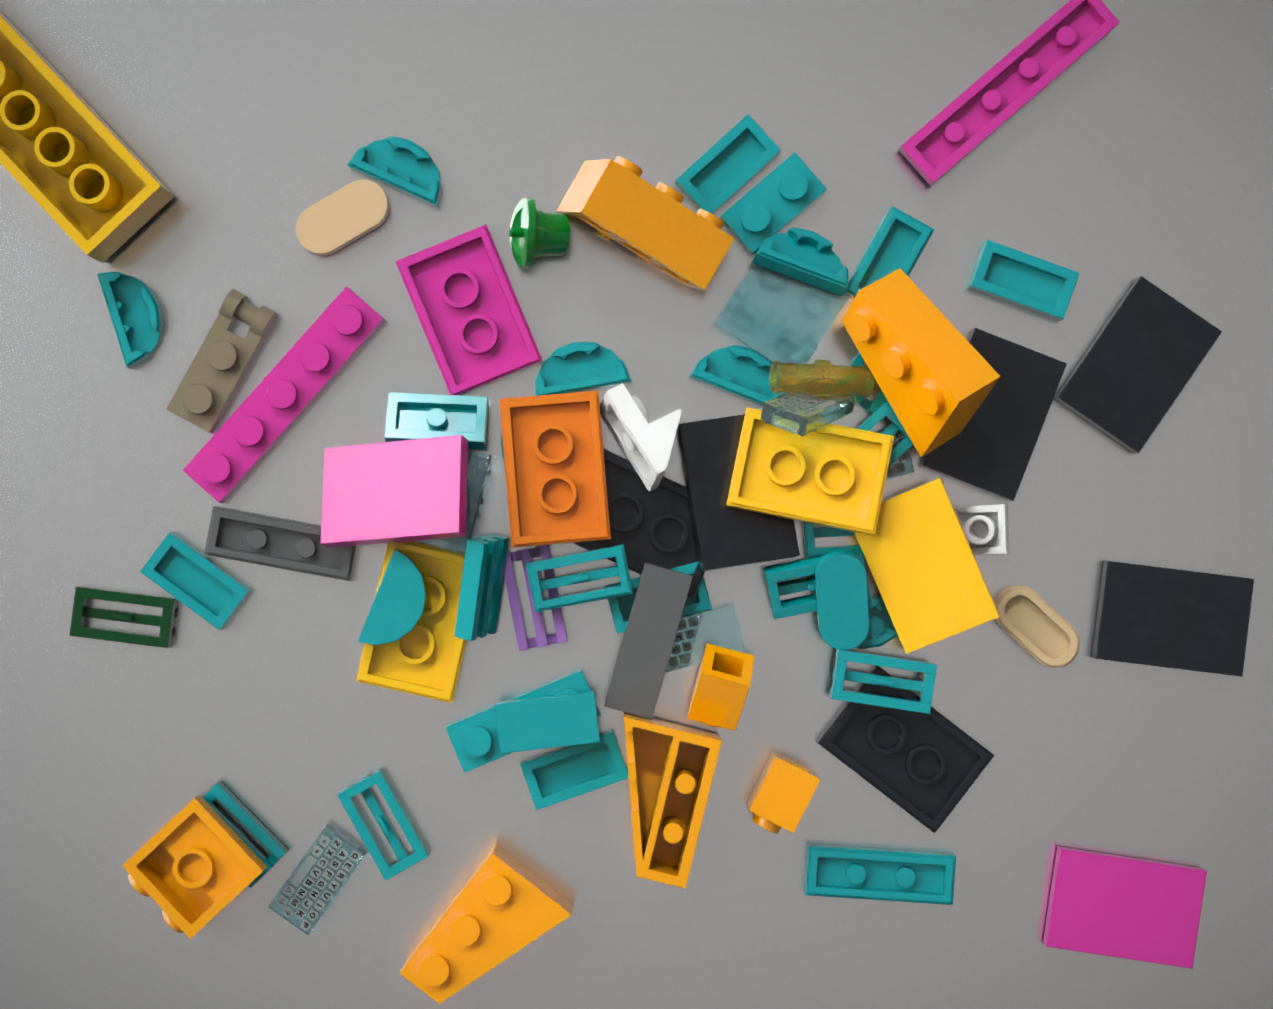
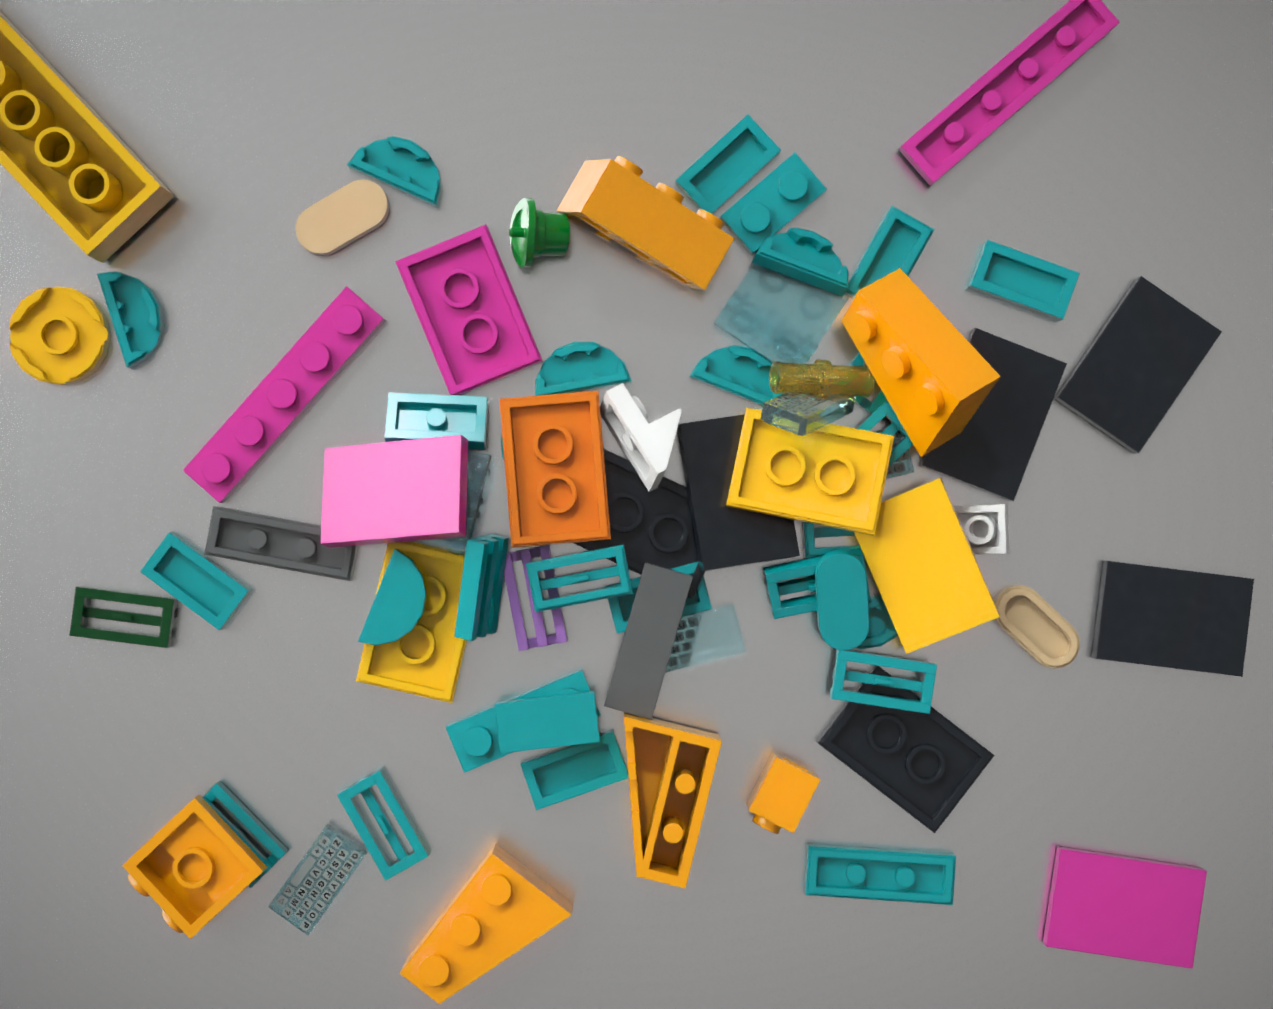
dark tan plate [166,289,277,434] -> none
light orange brick [687,643,755,731] -> none
none -> yellow tile [9,287,111,385]

